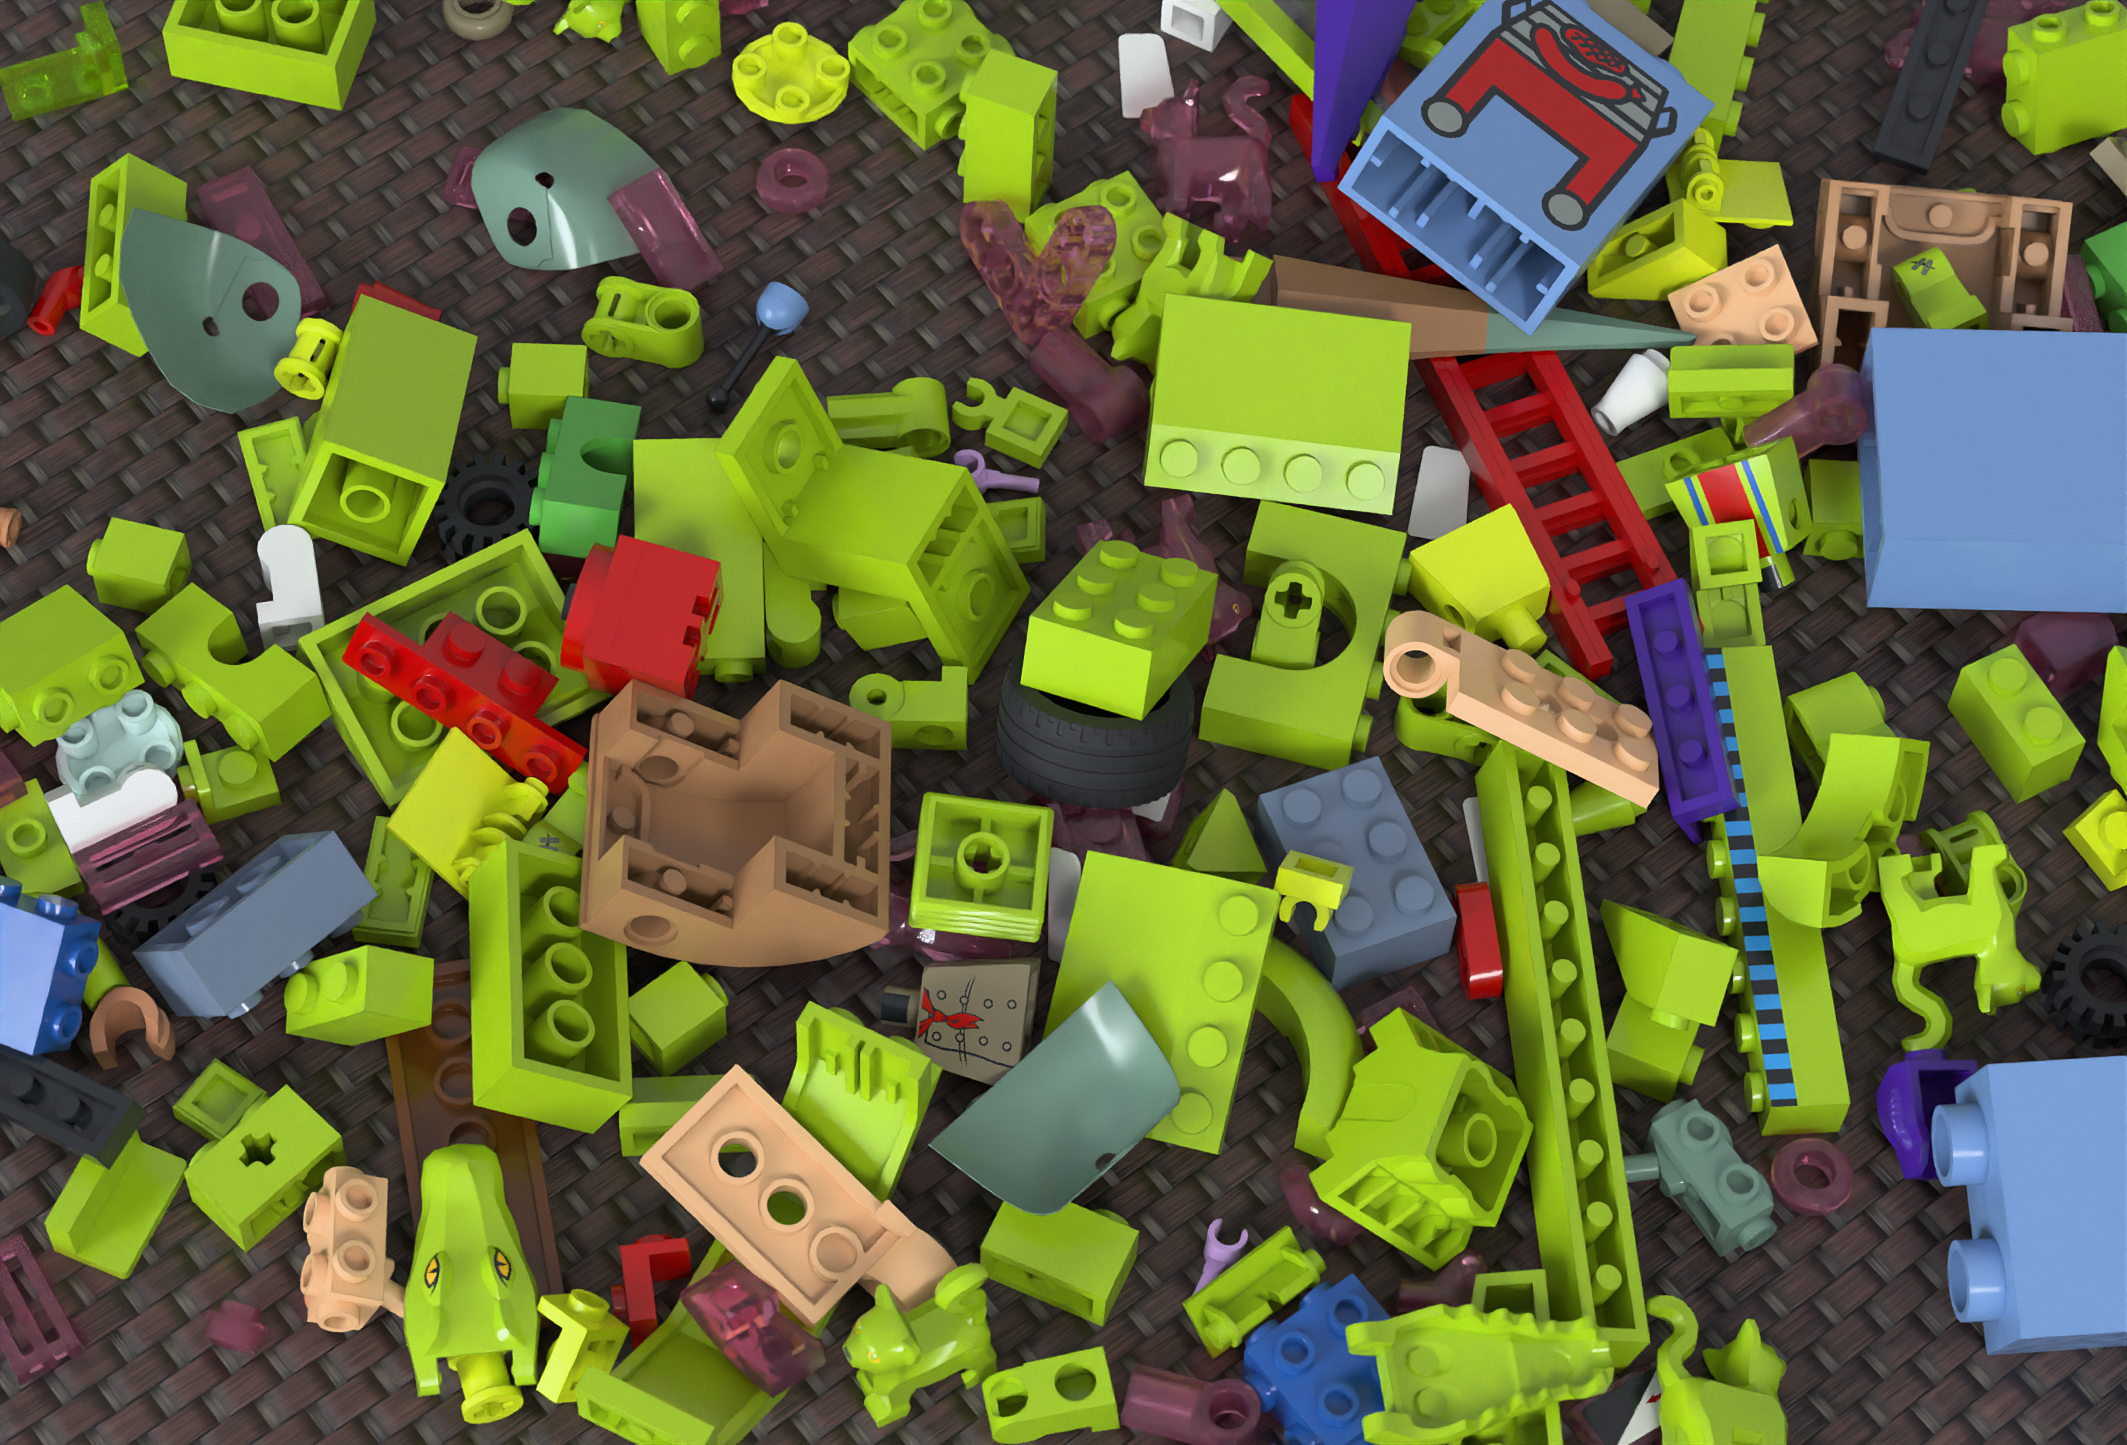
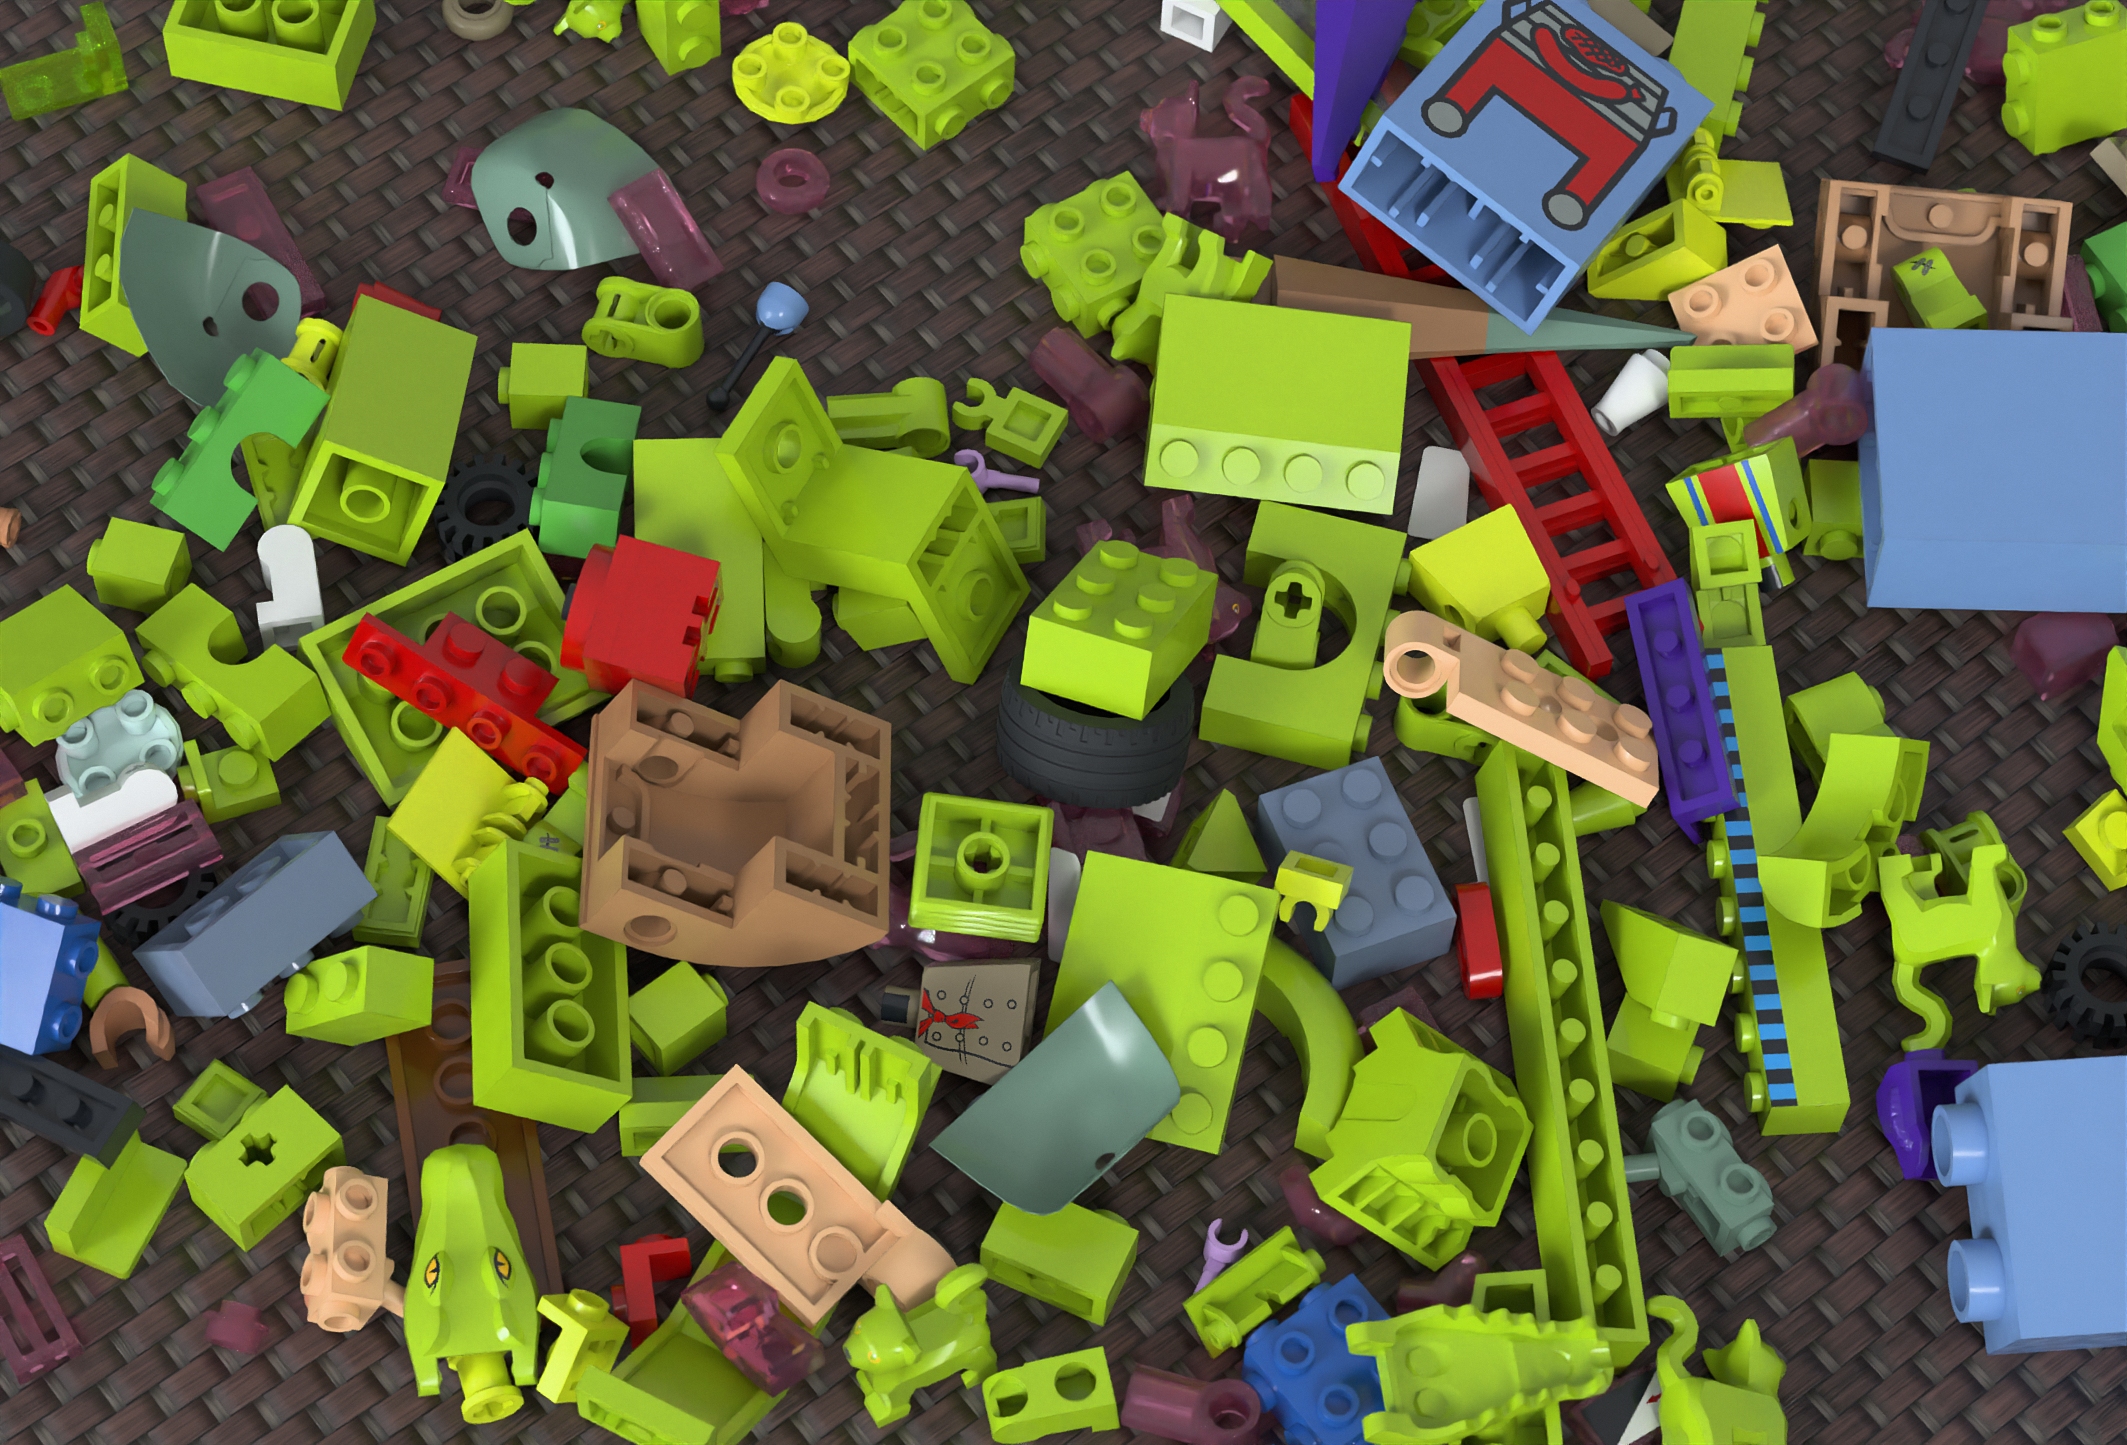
lime leg [849,666,969,751] -> none
lime brick [958,48,1058,224] -> none
clear pink beam [959,199,1117,345] -> none
white sticker [1118,34,1177,118] -> none
lime plate [1616,426,1737,520] -> none
clear pink piece [1771,1137,1853,1217] -> none
lime brick [1947,643,2086,804] -> none
none -> bright green arch [149,347,331,552]

